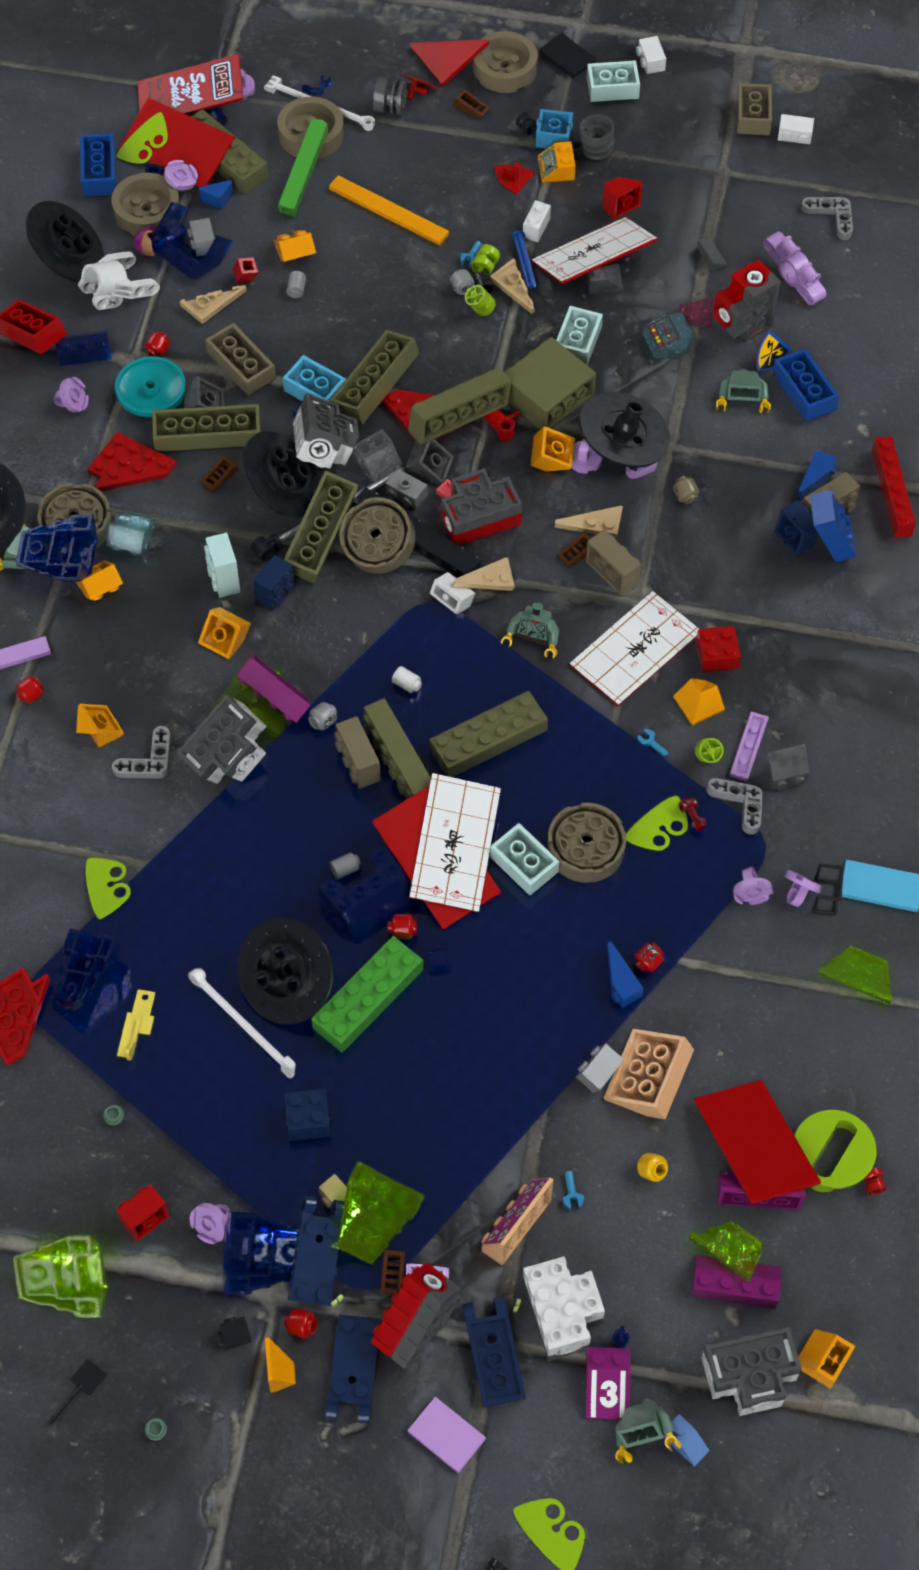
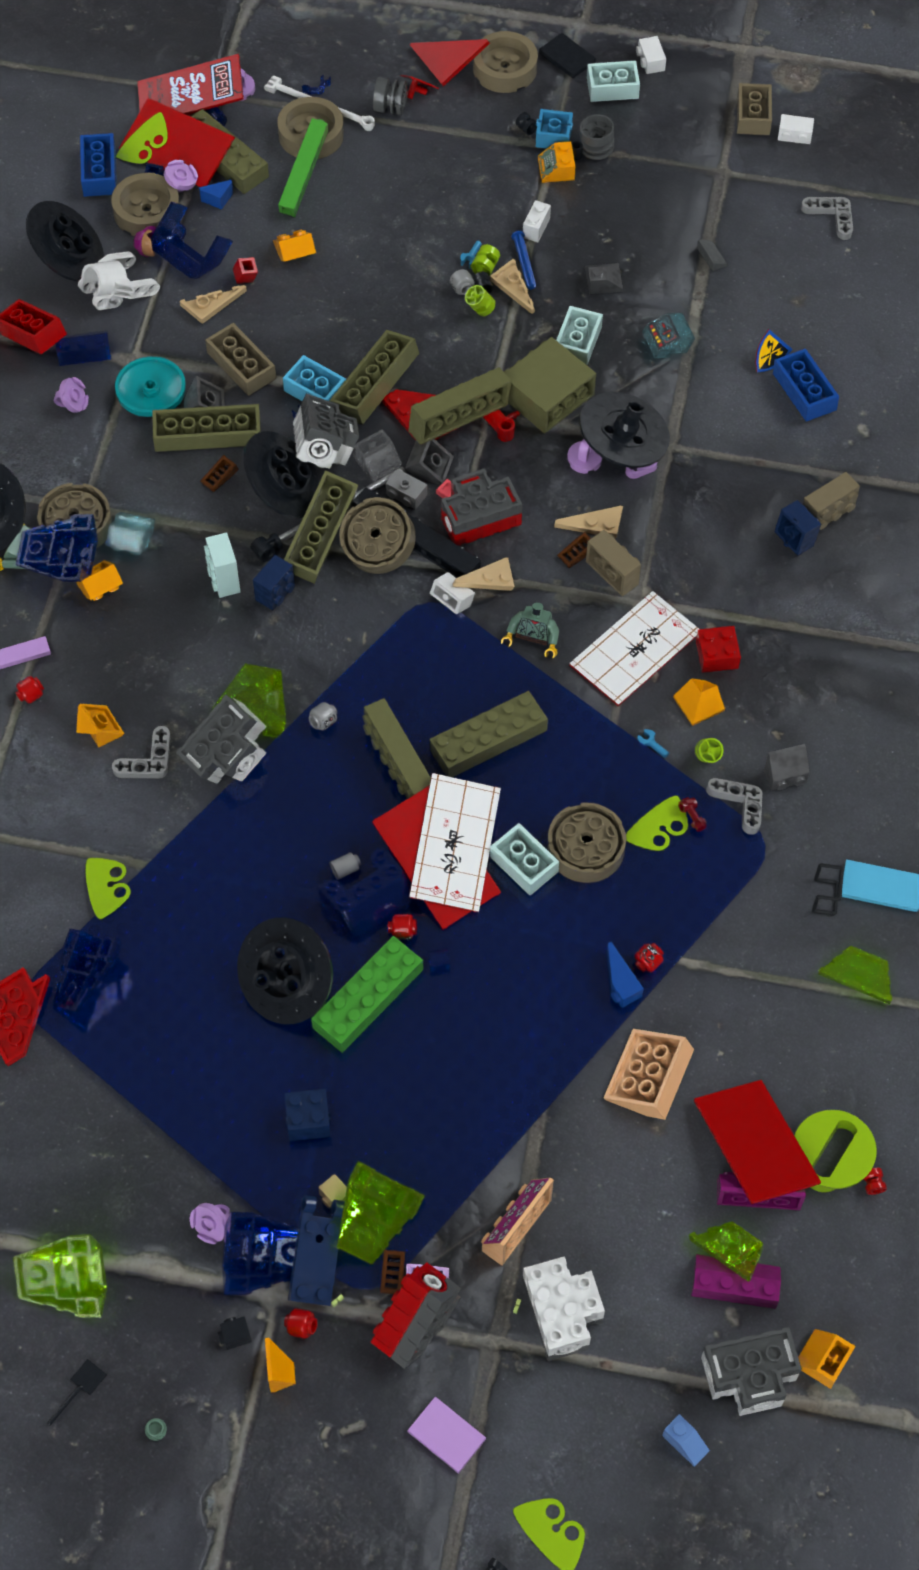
red wing [87,432,177,491] -> none
sand green plate [103,1105,124,1126] -> none
red brick [116,1184,170,1242] -> none
light yellow piece [117,990,156,1061] -> none
red head [144,331,170,357] -> none
light grey brick [187,218,217,256] -> none
white hinge [188,968,295,1078] -> none
light orange slope [198,607,251,659] -> none
magenta slope [237,652,311,723] -> none
light grey brick [286,271,306,299] -> none
dark blue hinge [325,1314,382,1424] -> none
light orange tile [329,175,449,246] -> none
dark tan brick [334,716,380,789] -> none
white brick [392,666,422,693] -> none
reddish brown slope [453,89,490,119] -> none
dark blue hinge [462,1296,526,1408] -> none
red shield [494,163,535,194] -> none
light orange slope [531,426,575,471] -> none
white piece [532,217,658,284] -> none
dark azure bar [563,1171,584,1211] -> none
light grey brick [576,1044,624,1093] -> none
magenta slope [586,1347,631,1420] -> none
red slope [602,177,643,220] -> none
clear blue axle [612,1326,629,1348] -> none
sand green torso [615,1399,681,1464] -> none
yellow head [637,1153,668,1182] -> none
dark tan head [673,476,699,504] -> none
clear pink wing [677,297,715,328] -> none
piece [713,259,781,342] -> none
sand green torso [716,369,771,413] -> none
lavender tile [729,712,769,782] -> none
lavender tile [733,867,773,905] -> none
lavender piece [763,231,827,306] -> none
lavender tile [784,869,823,907] -> none
blue slope [796,450,838,502] -> none
blue brick [810,490,857,562] -> none
red brick [872,436,916,538] -> none

